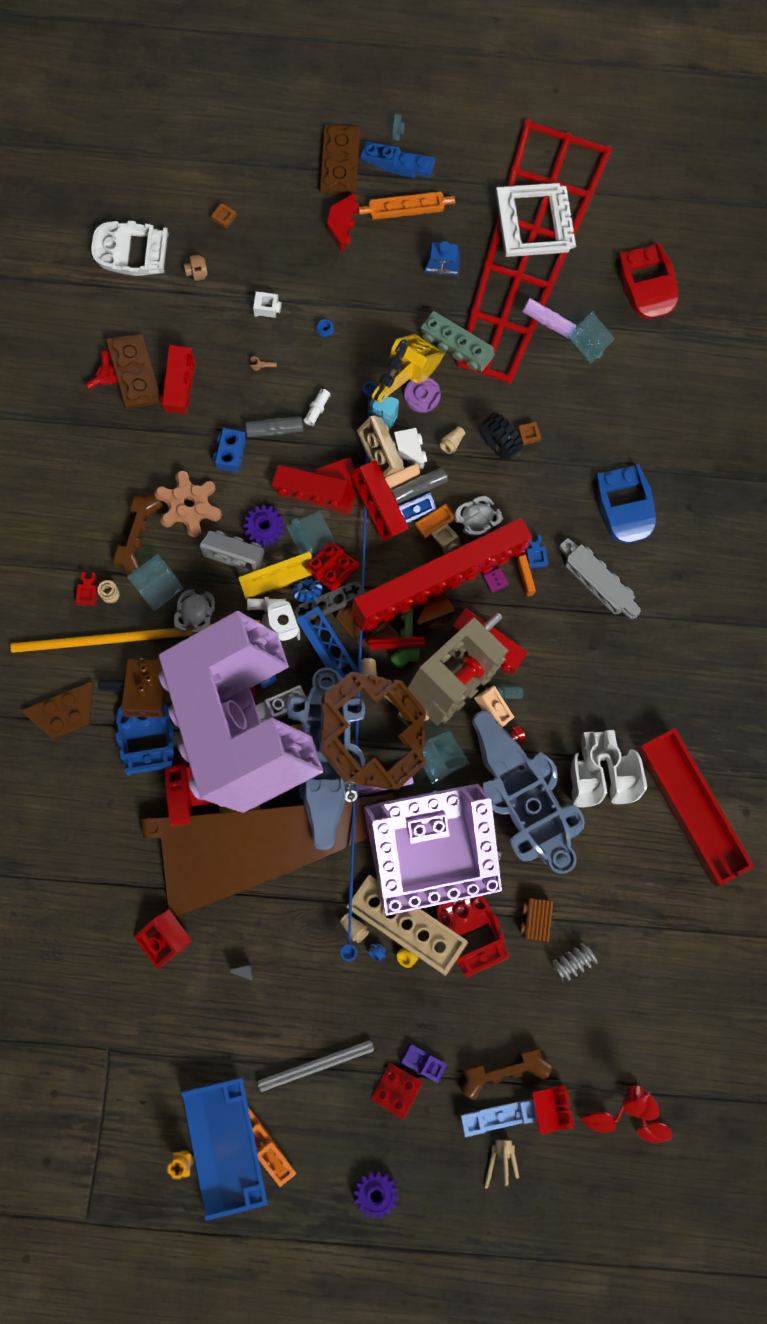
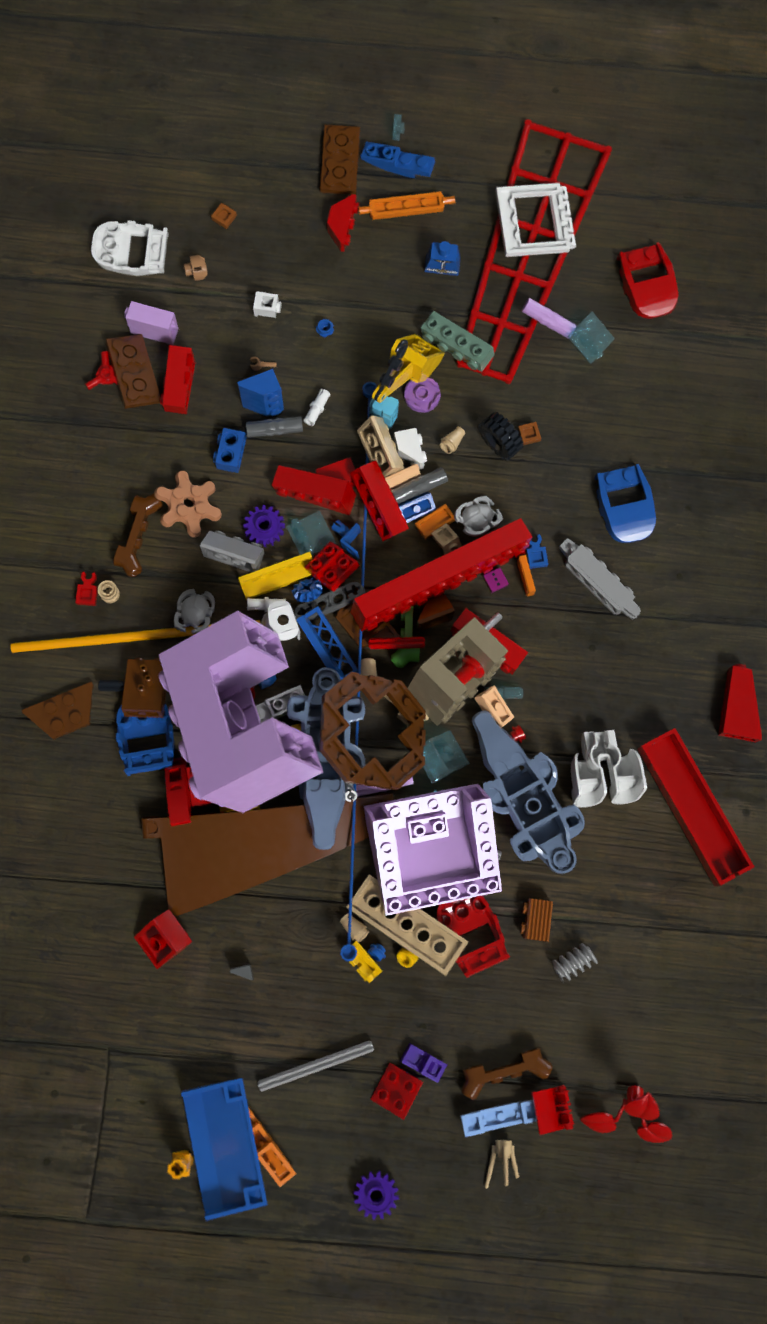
clear light blue slope [127,554,184,611] -> none
none -> lavender brick [124,301,178,345]
none -> blue slope [237,369,284,417]
none -> blue bracket [331,520,361,560]
none -> yellow hinge [349,940,382,983]
none -> red slope [718,664,762,743]

